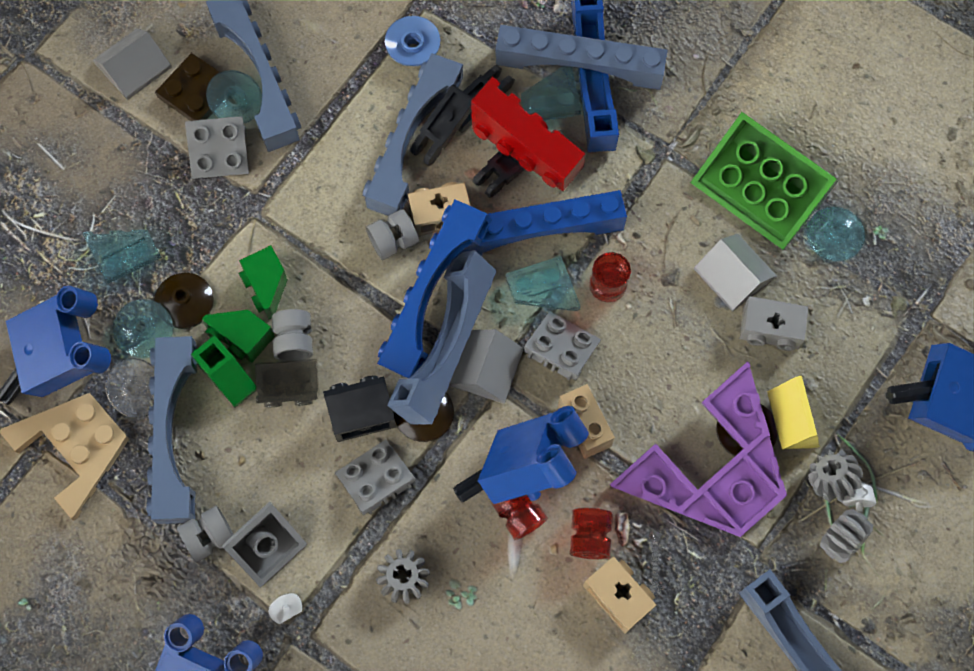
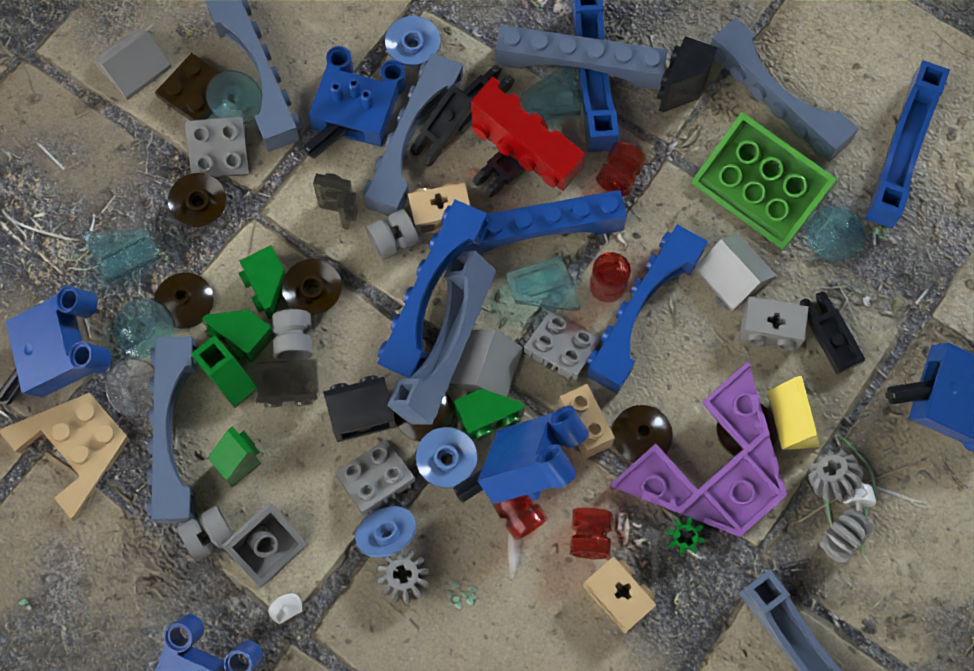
none -> dark brown dish [168,173,227,227]
none -> green slope [208,426,261,487]
none -> dark brown dish [282,259,342,315]
none -> blue piece [303,46,407,158]
none -> clear smoke bracket [313,173,359,230]
none -> medium blue dish [355,506,416,558]
none -> medium blue dish [416,427,477,488]
none -> green slope [453,388,525,441]
none -> blue arch [585,224,708,394]
none -> clear red wheel [596,142,647,196]
none -> dark brown dish [612,405,673,463]
none -> black slope [657,36,717,112]
none -> green gear [666,516,705,556]
none -> sand blue arch [710,18,859,162]
none -> black hinge [800,291,865,375]
none -> blue arch [865,60,950,228]

